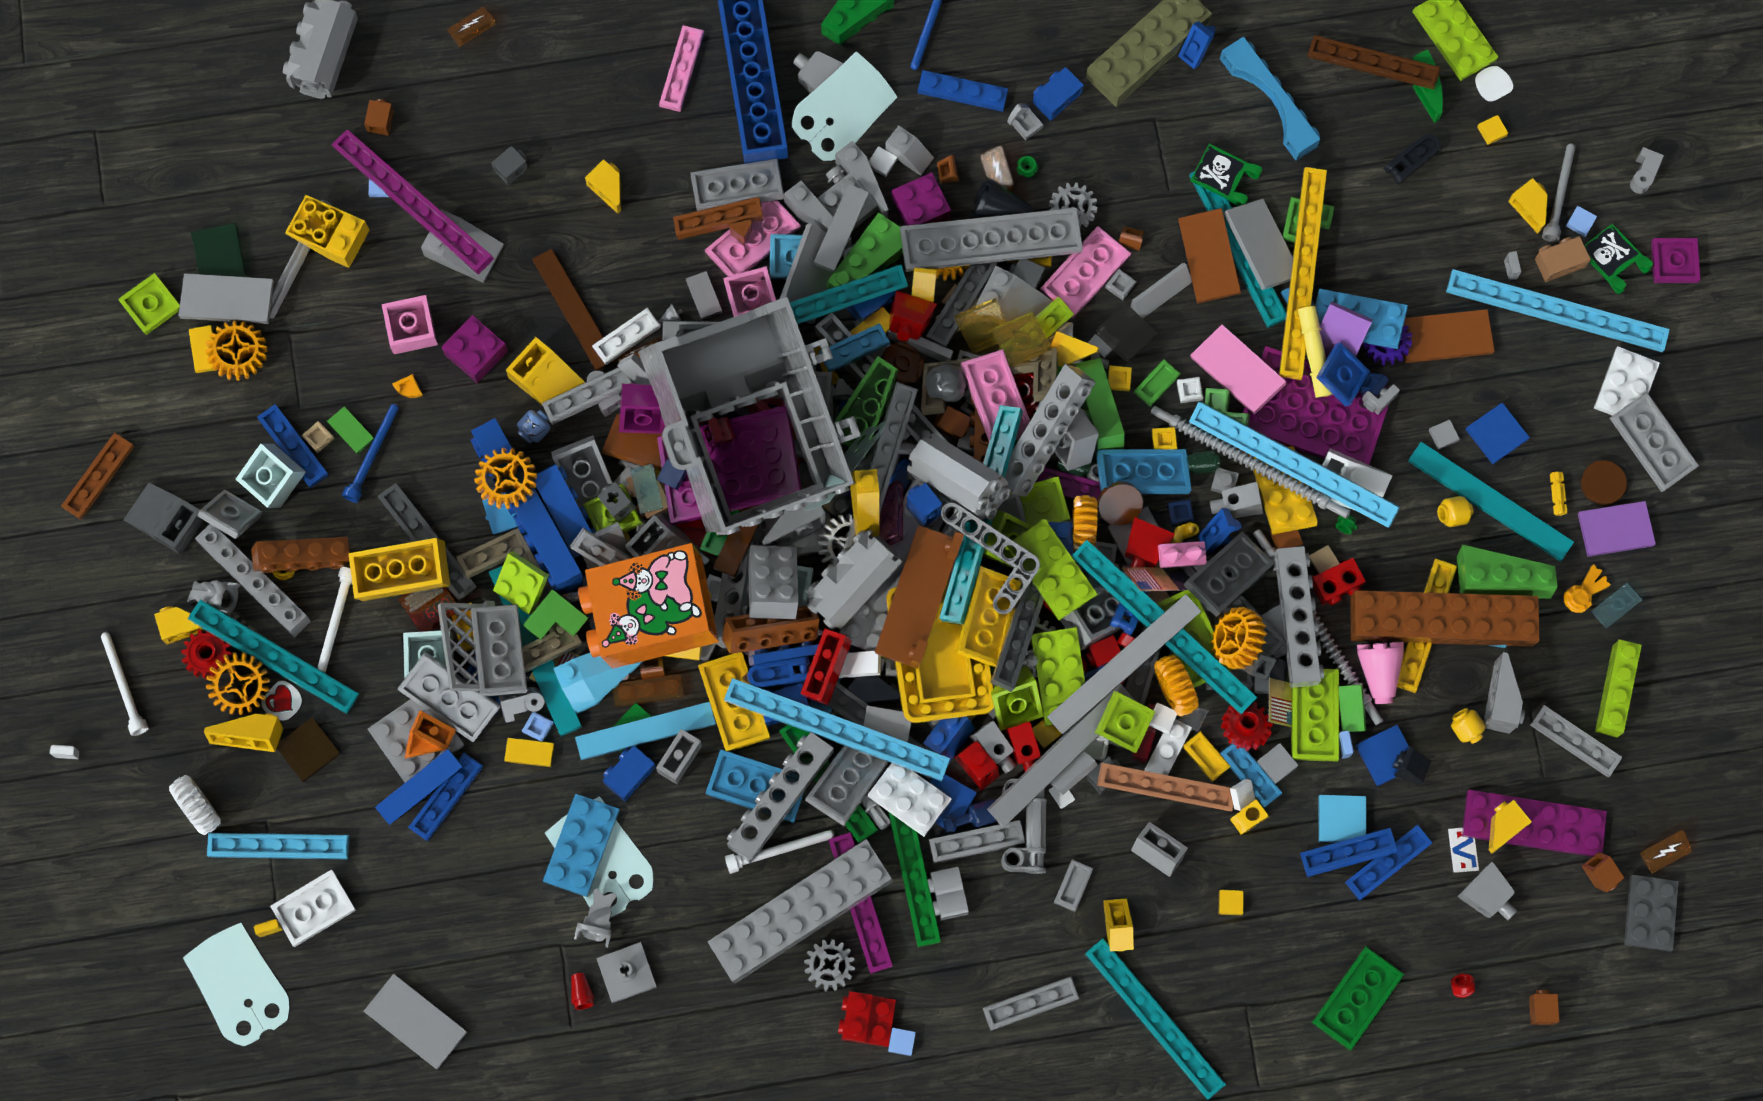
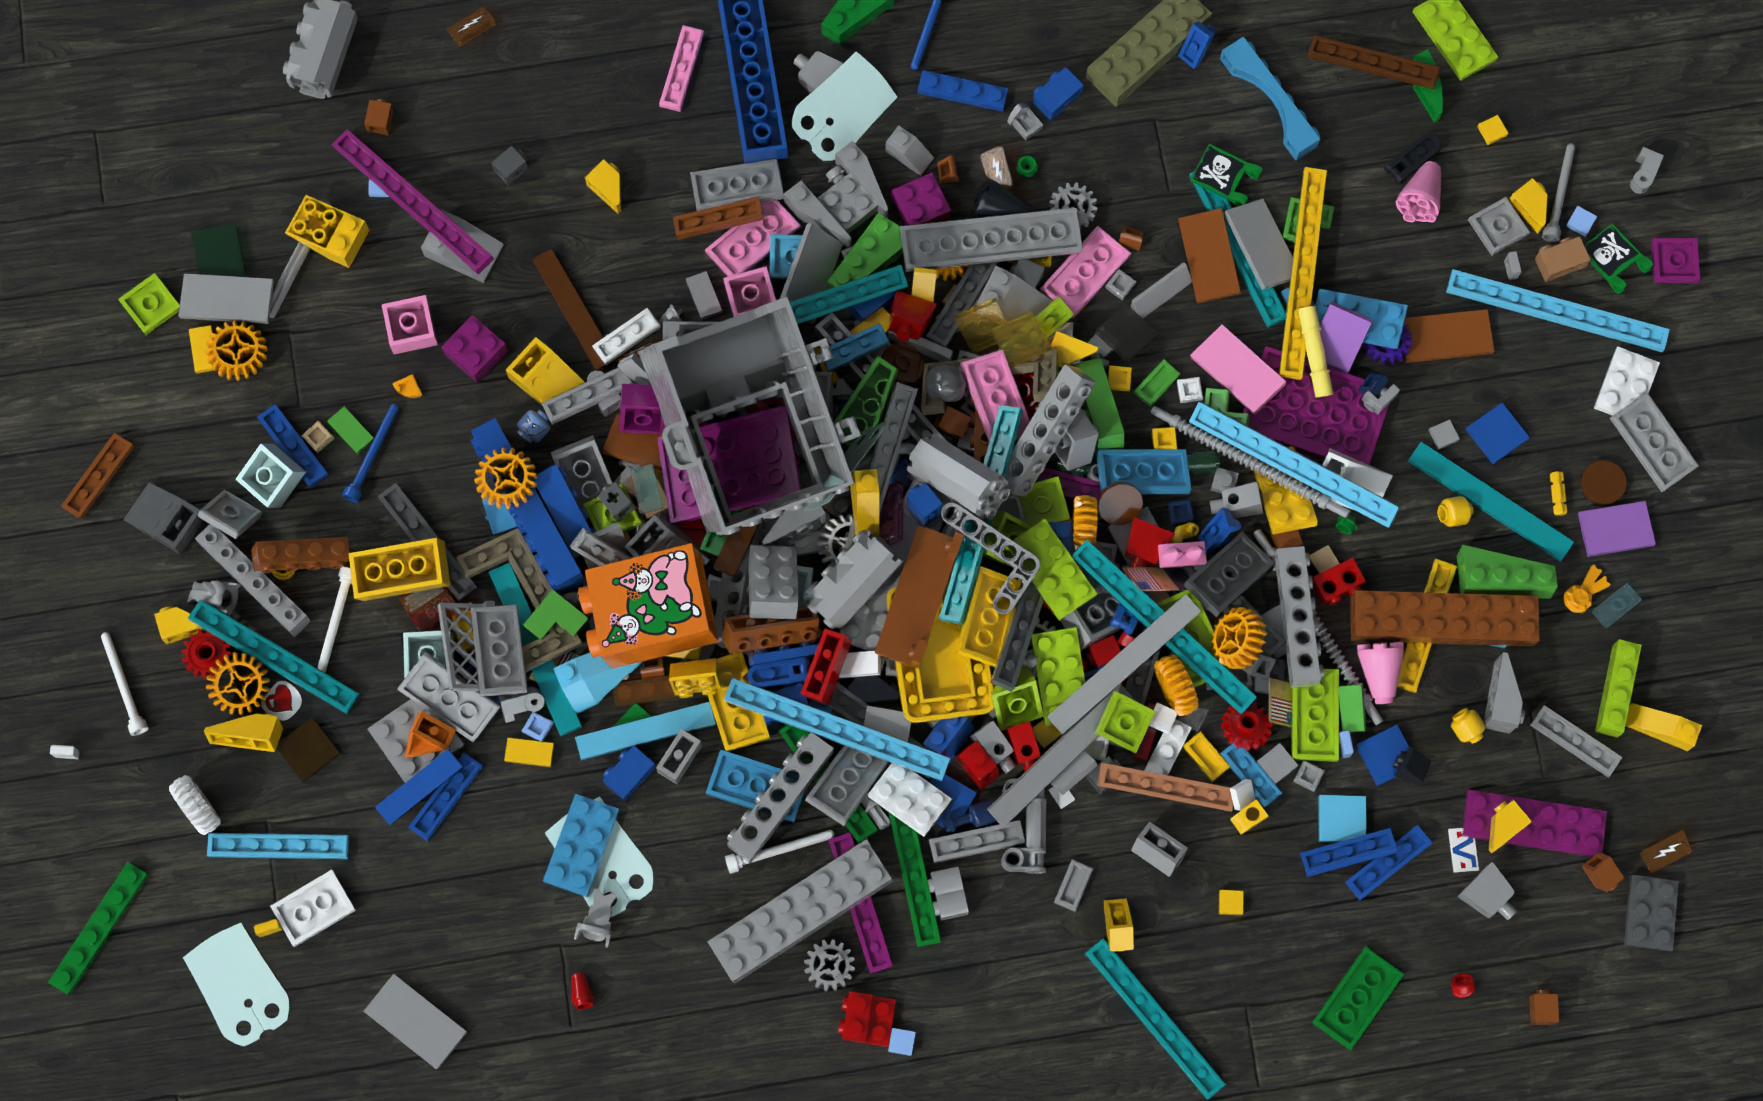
lime plate [493,551,549,614] -> none
light grey tile [596,942,657,1004] -> none
dark blue tile [656,459,687,491] -> none
dark red plate [702,416,736,448] -> none
dark orange slope [729,219,752,245] -> none
light grey tile [813,184,869,273] -> none
white tile [869,146,897,177] -> none
light grey tile [983,977,1079,1031] -> none
blue tile [1316,342,1370,407] -> none
white sticker [1475,66,1513,101] -> none
none -> green plate [48,862,149,996]
none -> yellow slope [669,658,721,698]
none -> light grey tile [1293,760,1325,792]
none -> bright pink cone [1396,161,1441,222]
none -> light grey tile [1468,197,1530,256]
none -> yellow slope [1625,703,1702,751]

